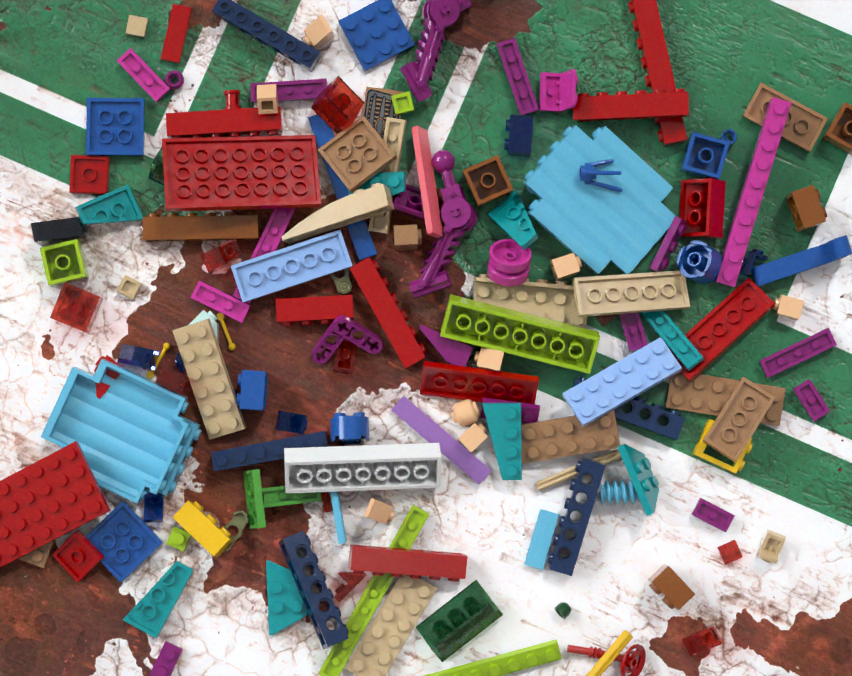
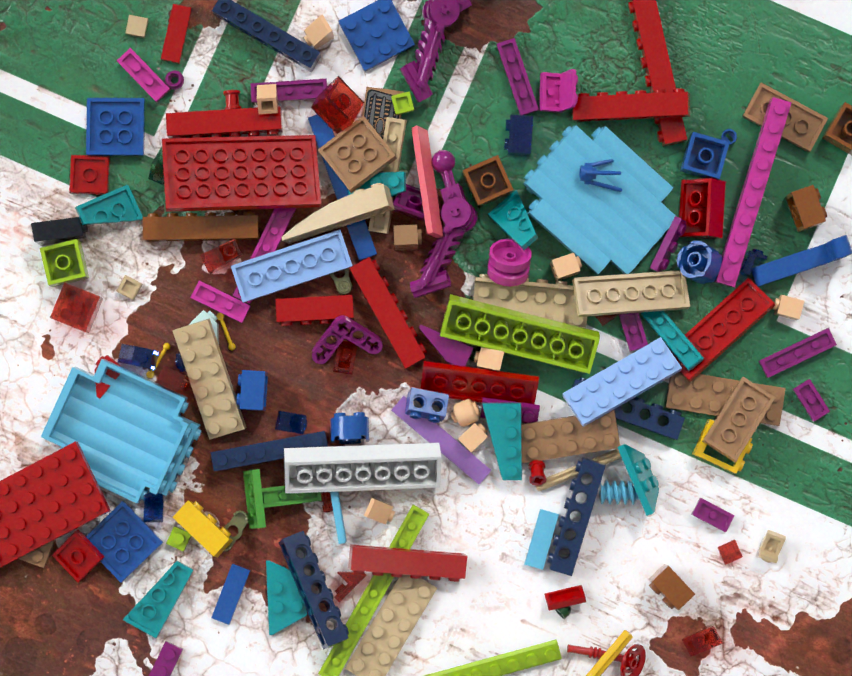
clear green slope [416,580,503,662] -> none
none -> blue tile [211,563,251,625]
none -> brick [405,387,449,423]
none -> red bush [528,460,547,486]
none -> red tile [544,585,586,611]

